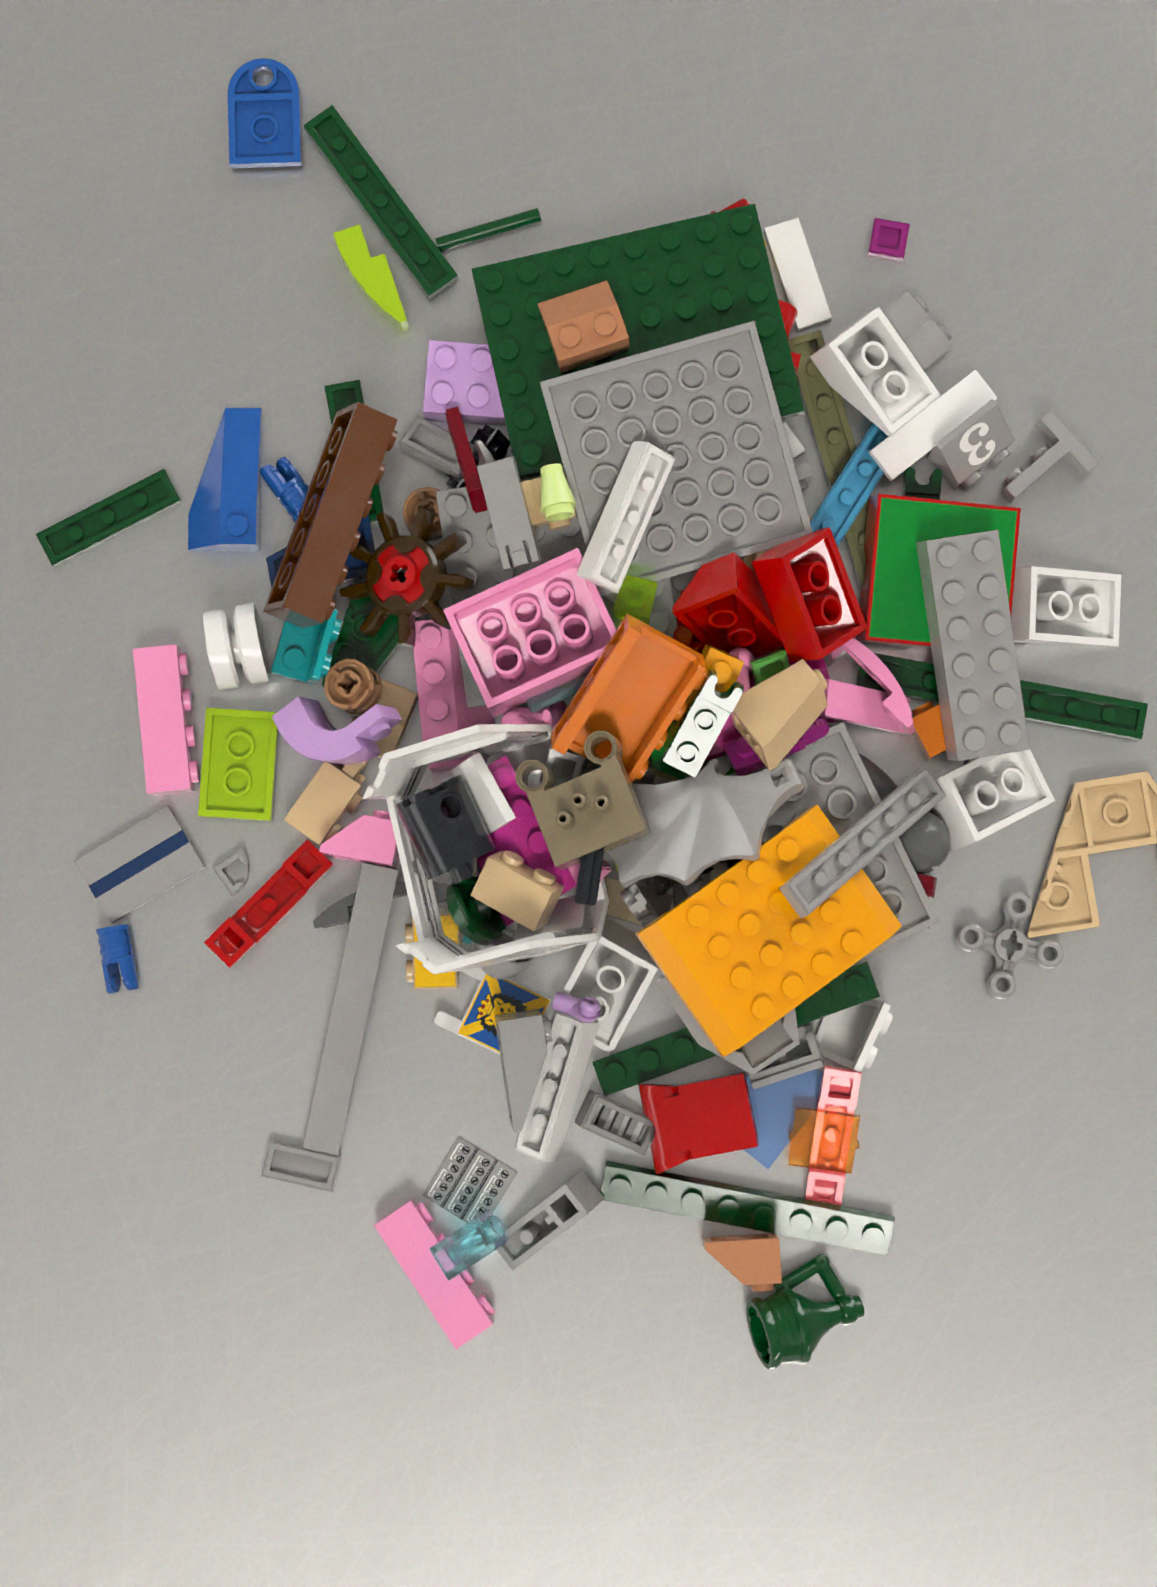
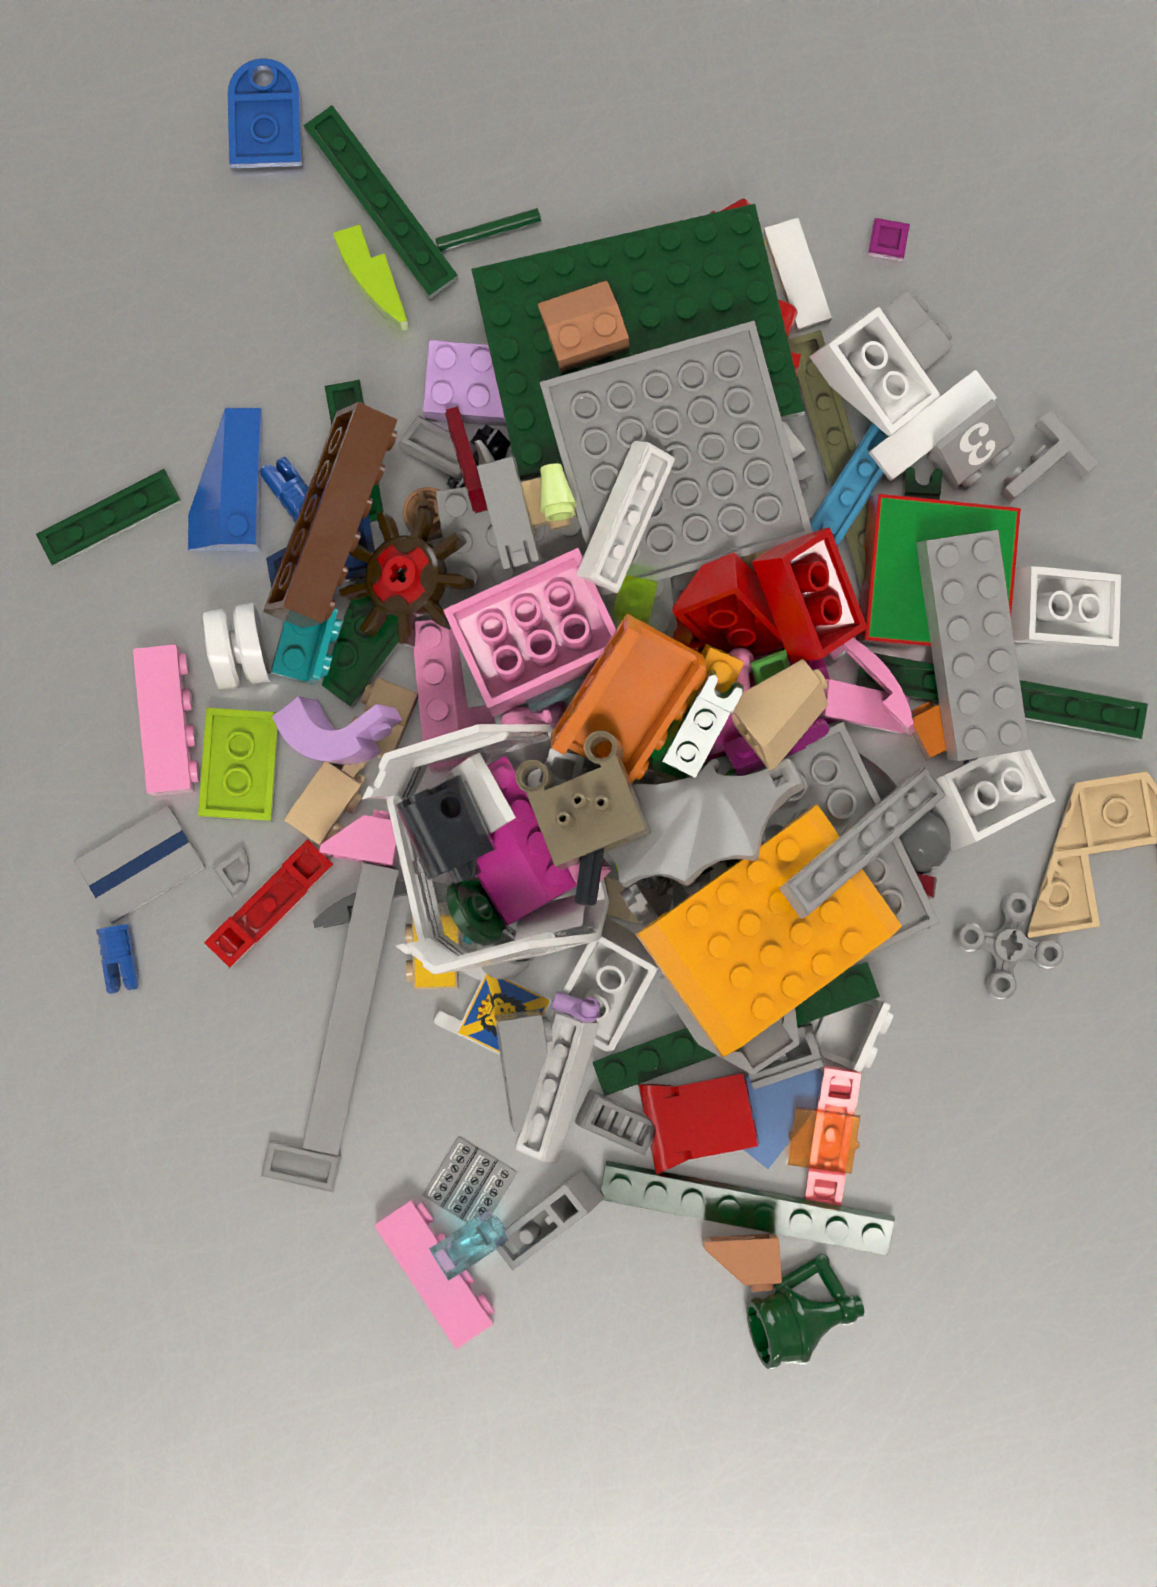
medium nougat wheel [324,659,383,715] -> none
tan brick [470,851,565,932] -> none

